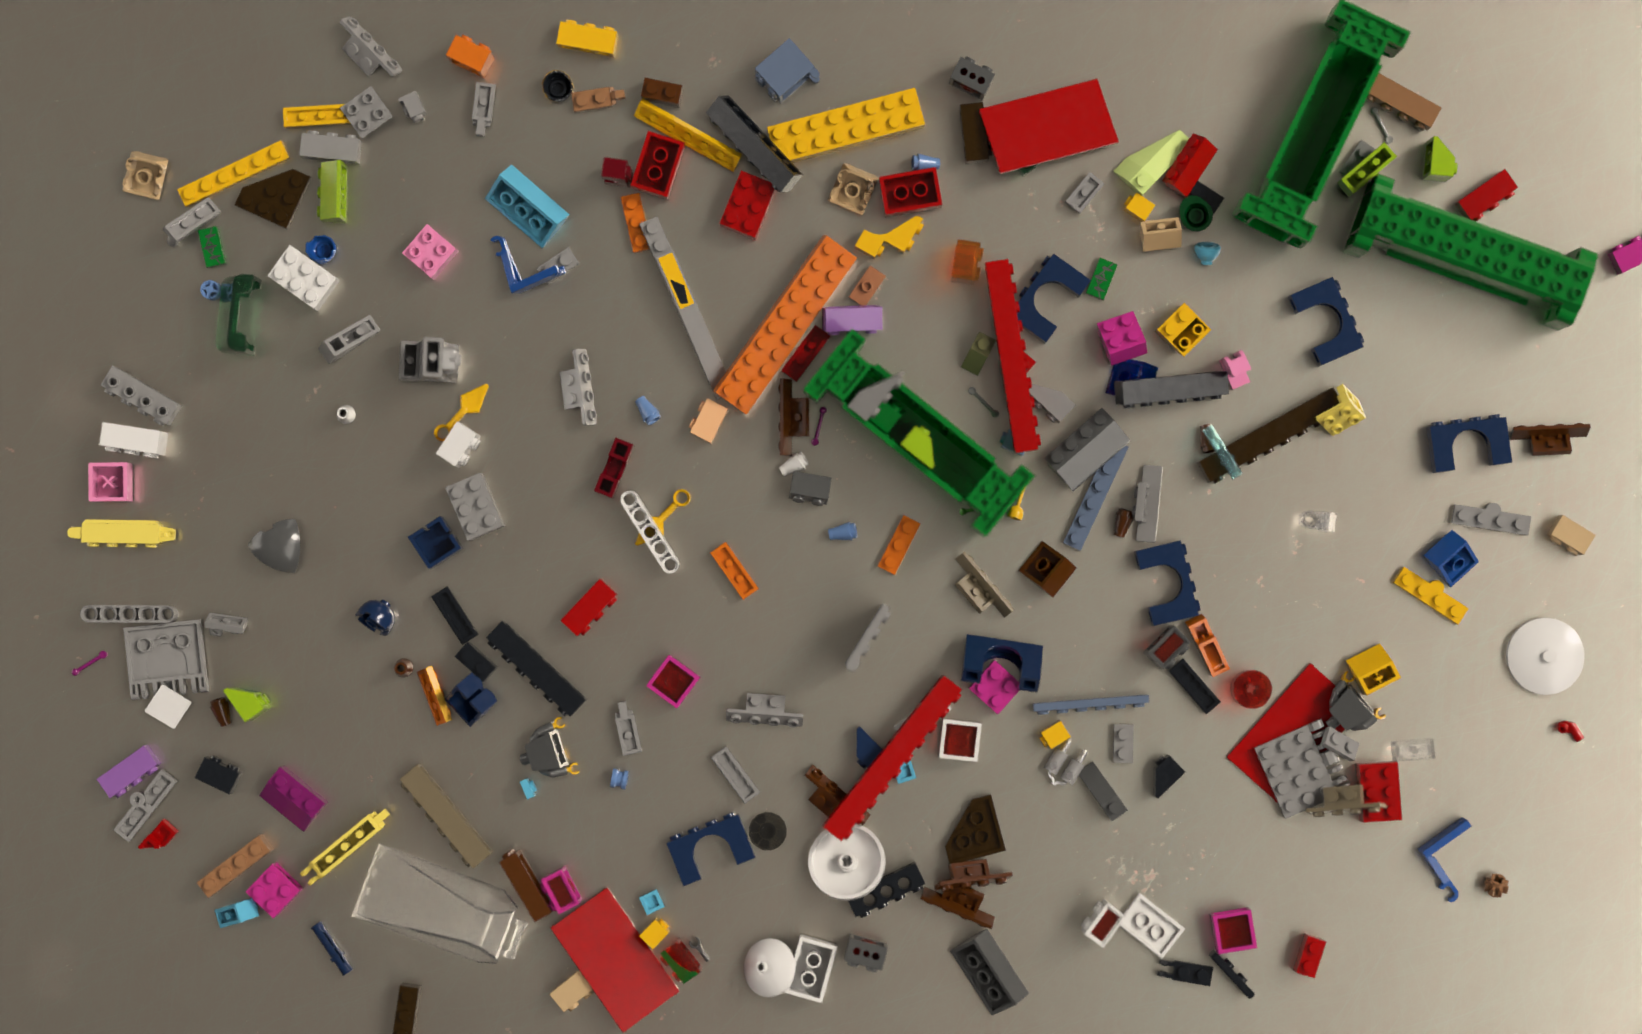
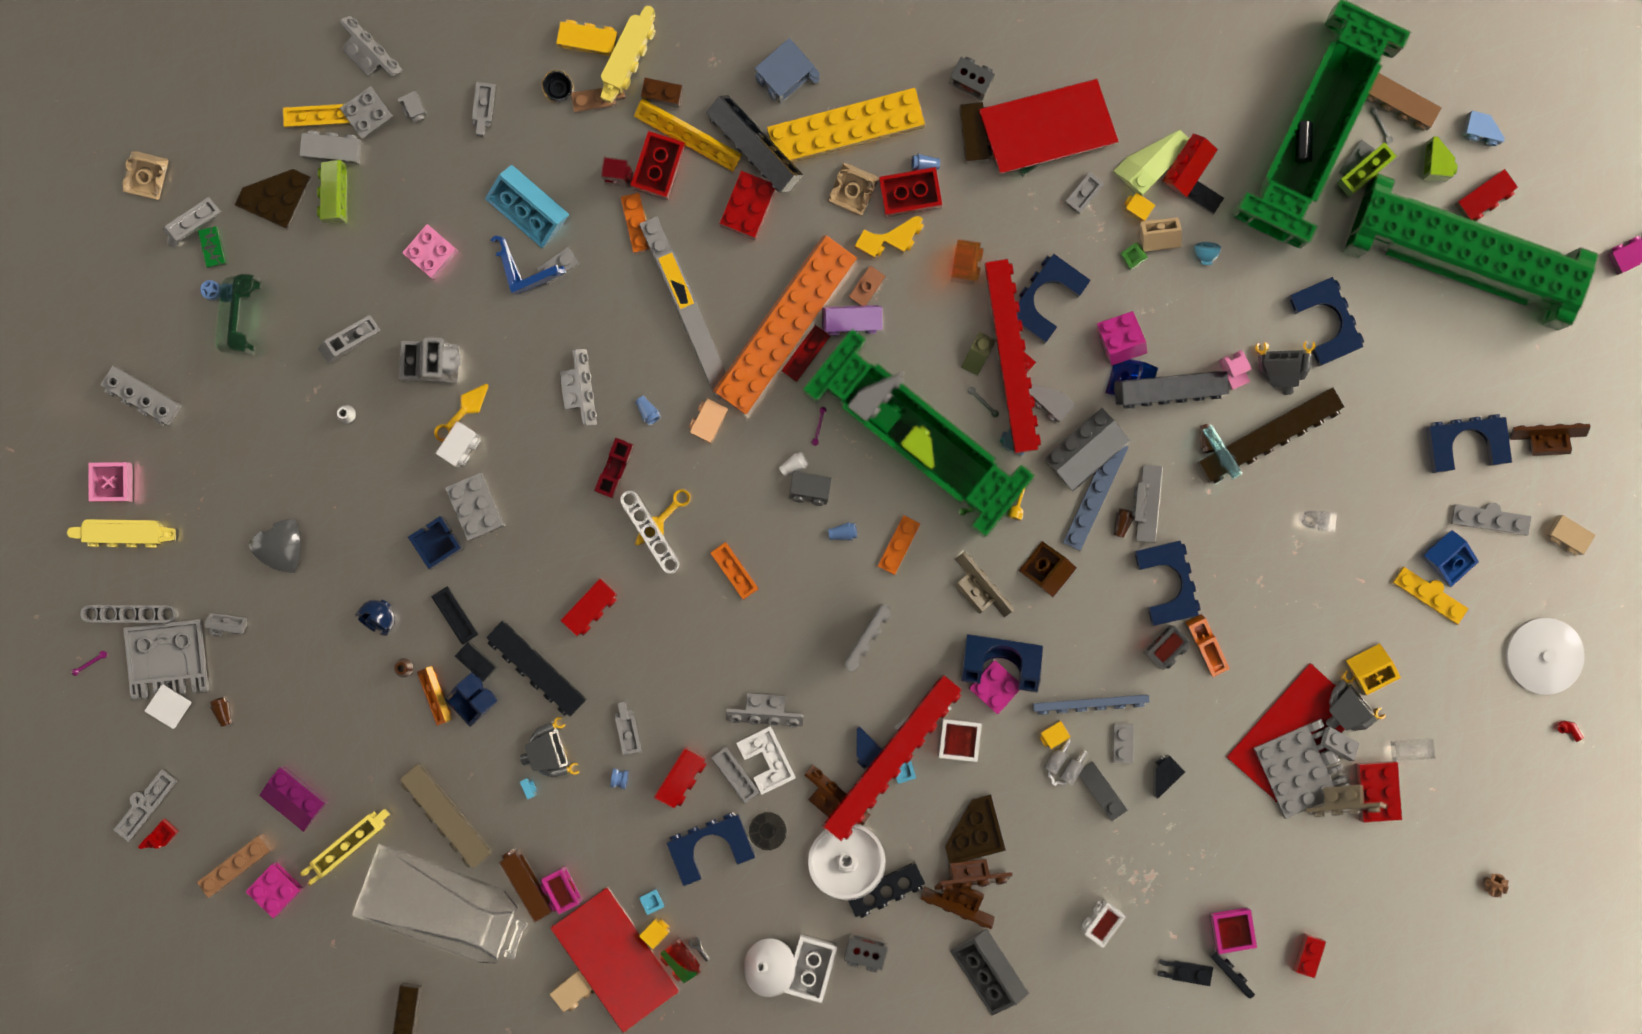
medium lavender brick [97,745,161,798] -> none
white brick [99,422,168,459] -> none
yellow plate [177,140,290,207] -> none
black brick [195,755,243,795] -> none
medium azure slope [214,898,259,928] -> none
lime slope [223,687,271,722] -> none
white brick [267,245,340,311] -> none
blue hair [305,235,337,264] -> none
dark blue pin [311,921,353,976] -> none
orange brick [446,34,495,79] -> none
clear red piece [646,654,701,708] -> none
reddish brown bracket [778,378,809,456] -> none
green tile [1086,258,1118,300] -> none
white tile [1117,893,1185,959] -> none
yellow slope [1155,302,1211,357] -> none
black plate [1168,658,1221,715] -> none
dark green piece [1179,195,1213,232] -> none
clear red brick [1230,670,1272,709] -> none
light yellow bracket [1316,384,1366,436] -> none
blue hinge [1418,817,1471,902] -> none
none -> light yellow hinge [600,5,655,103]
none -> red slope [654,746,707,809]
none -> white plate [736,726,796,795]
none -> bright green plate [1121,242,1148,269]
none -> dark grey torso [1255,341,1316,395]
none -> black brick [1295,121,1313,163]
none -> light blue slope [1463,111,1505,146]

